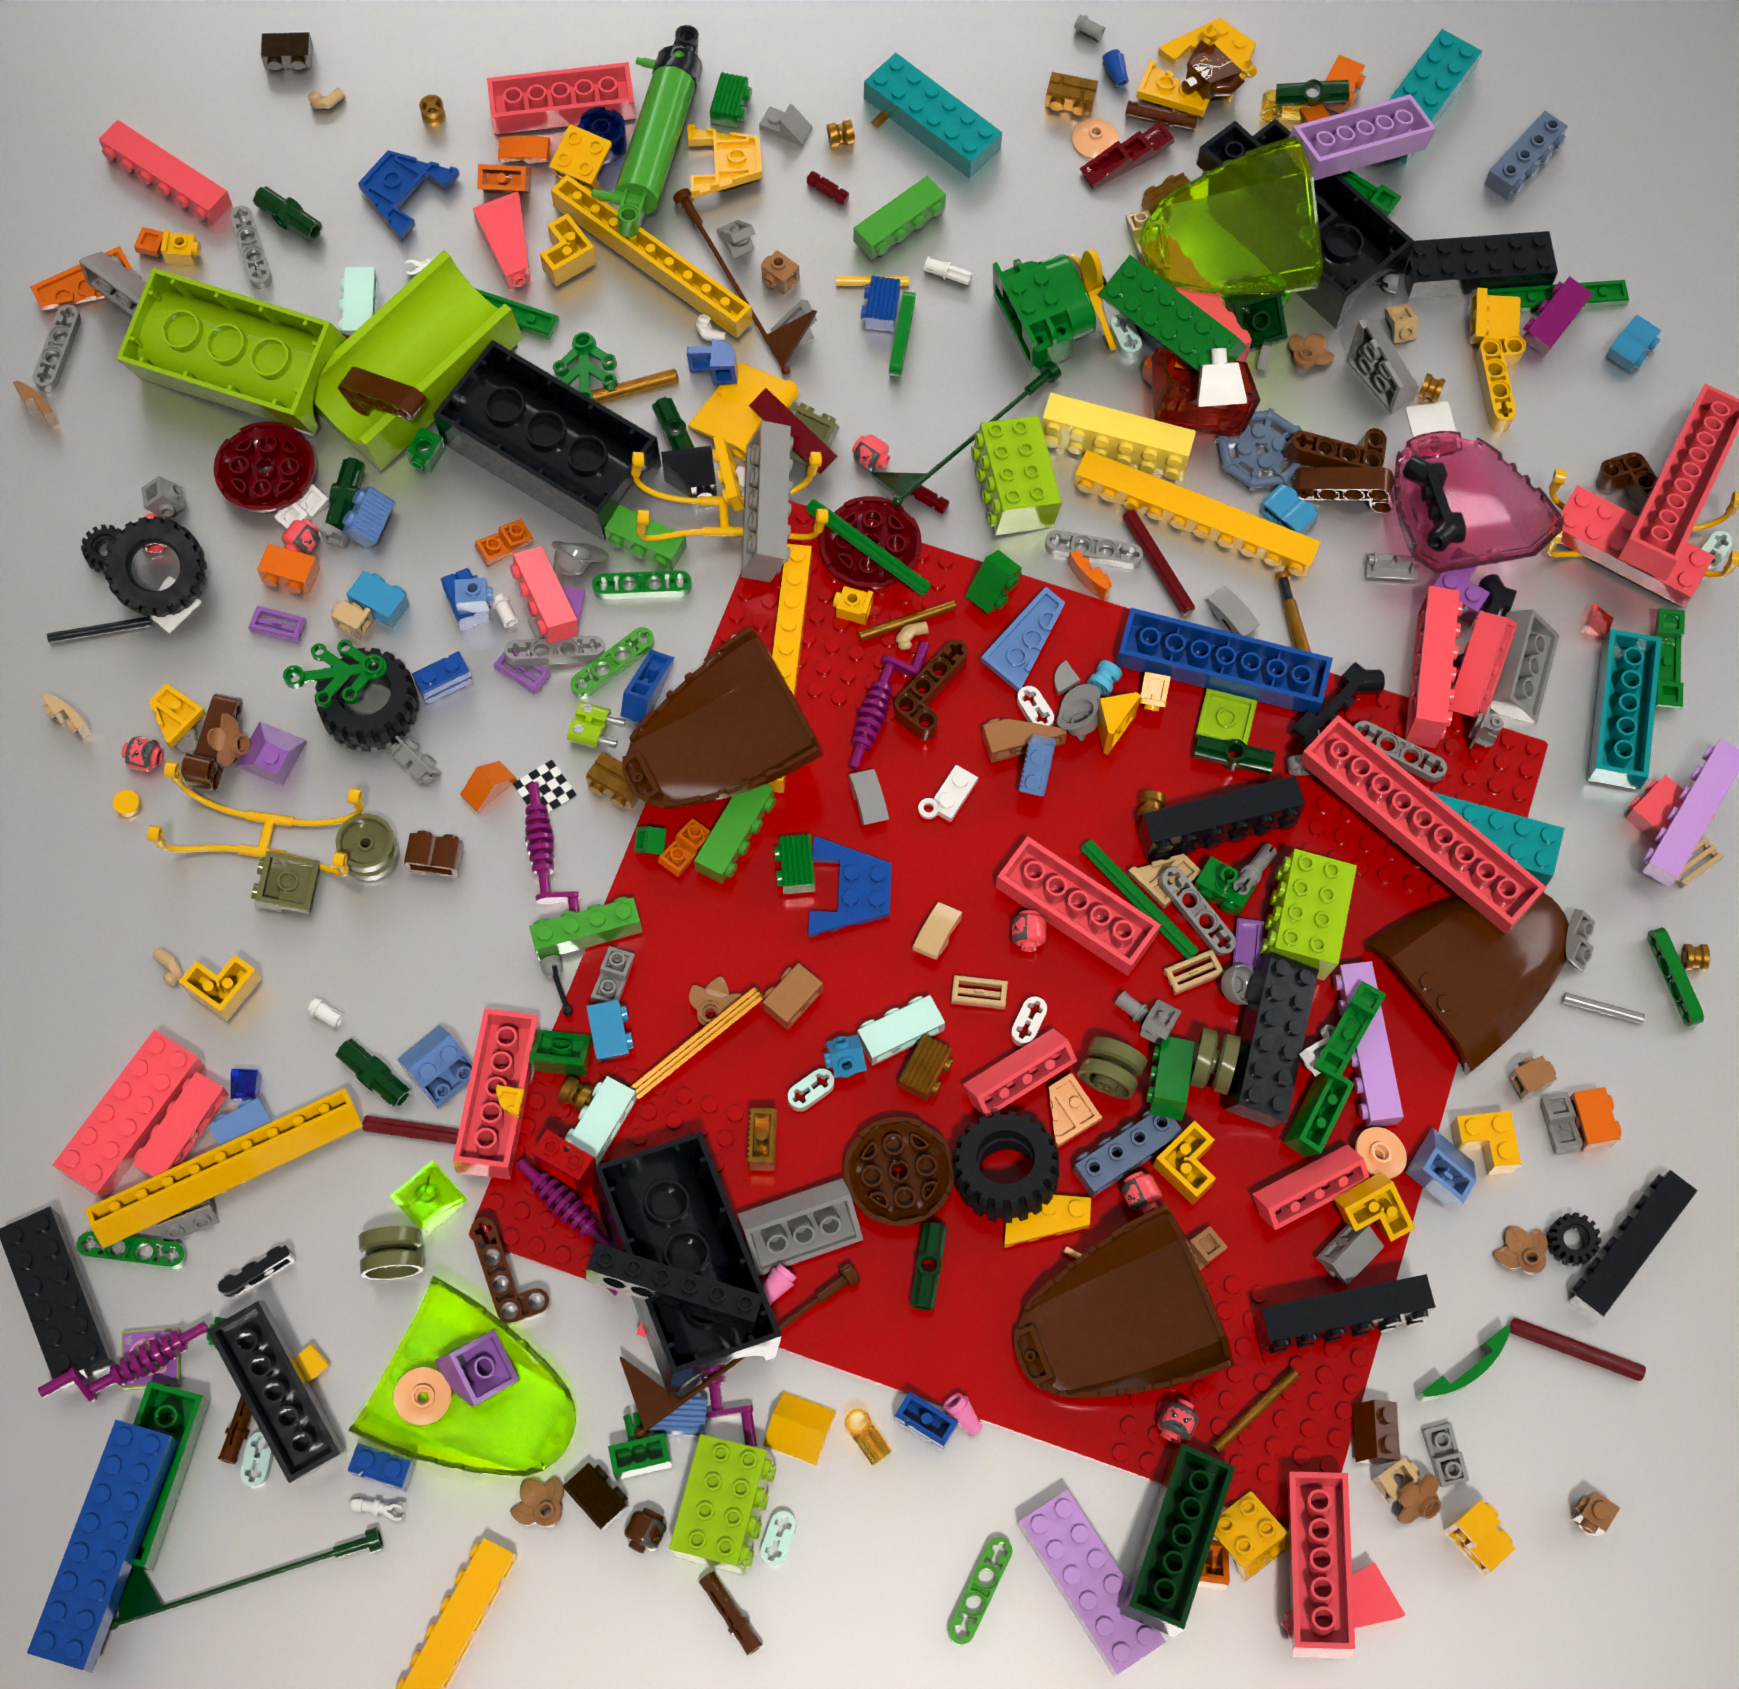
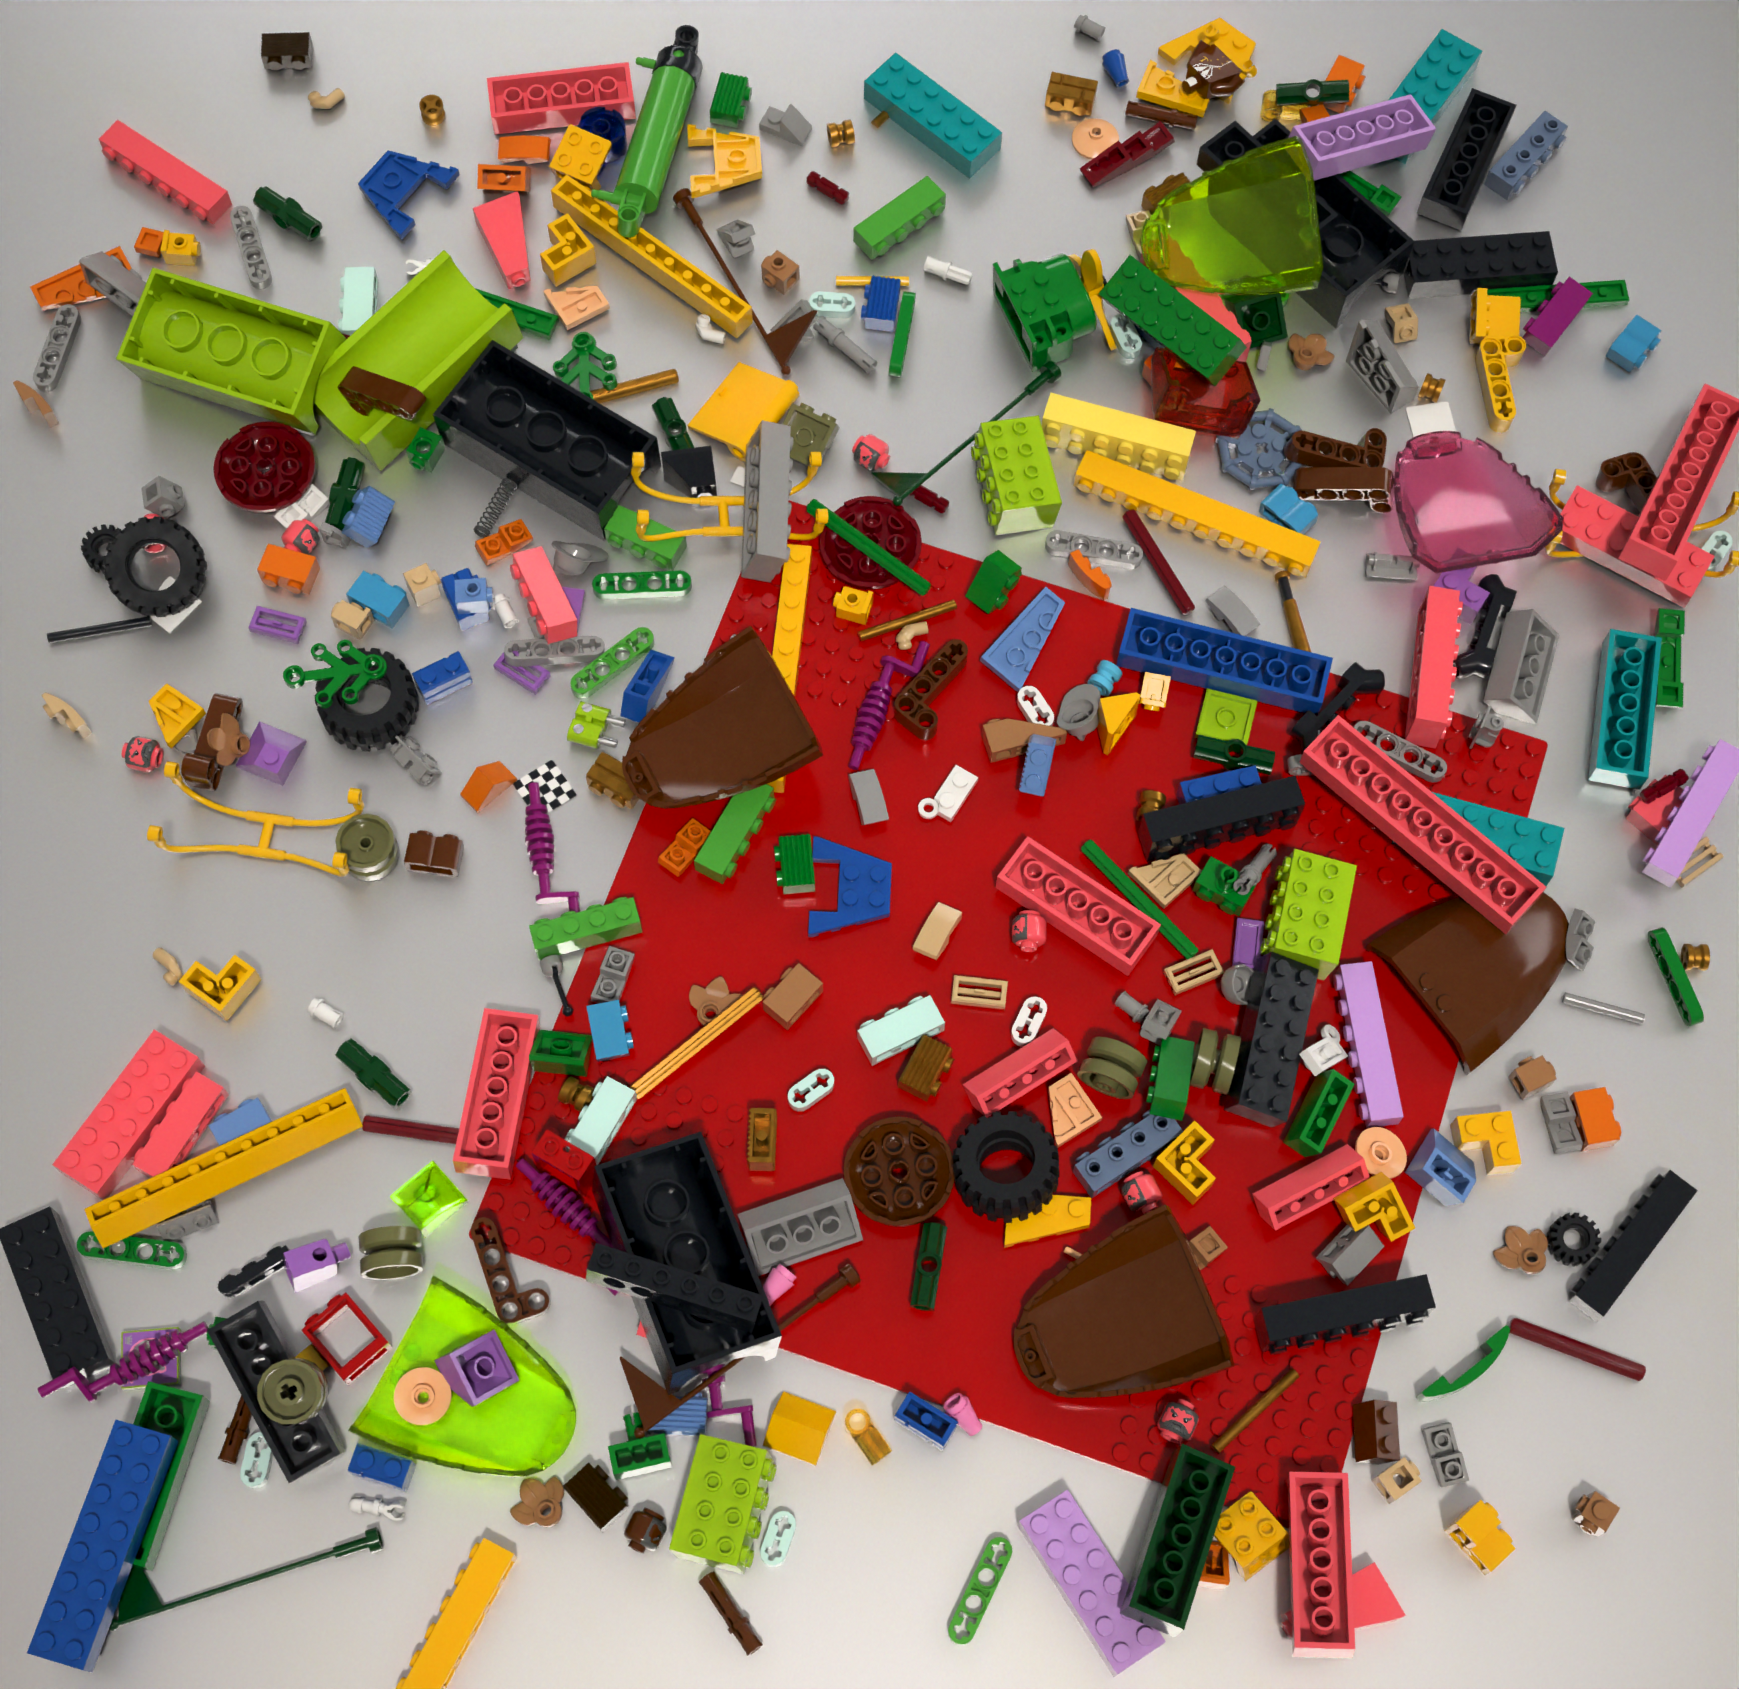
yellow tile [113,790,141,817] -> none
clear blue slope [230,1069,262,1101] -> none
olive plate [251,851,320,914] -> none
medium blue slope [397,1025,473,1108] -> none
yellow tile [496,1085,525,1118] -> none
green slope [634,826,666,855] -> none
blue brick [686,339,738,385] -> none
yellow wing [712,435,744,512] -> none
dark red slope [749,388,838,475] -> none
dark azure brick [823,1035,867,1078] -> none
light grey tile [1054,660,1080,696] -> none
light grey beam [1159,867,1236,956] -> none
white torso [1196,348,1247,407] -> none
green slope [1313,981,1386,1082] -> none
medium nougat plate [1397,1473,1441,1524] -> none
black plate [1403,455,1466,552] -> none
coral brick [1449,611,1518,720] -> none
clear red slope [1581,604,1614,640] -> none
none -> olive wheel [257,1358,328,1424]
none -> medium lavender torso [283,1239,351,1293]
none -> red window [302,1292,392,1385]
none -> tan brick [403,563,441,607]
none -> dark grey piece [473,478,517,538]
none -> light nougat wing [544,286,610,331]
none -> light aqua beam [809,292,855,319]
none -> light grey pin [813,316,878,374]
none -> blue brick [1176,765,1261,805]
none -> black brick [1417,88,1516,230]
none -> dark red axle [1640,769,1689,804]

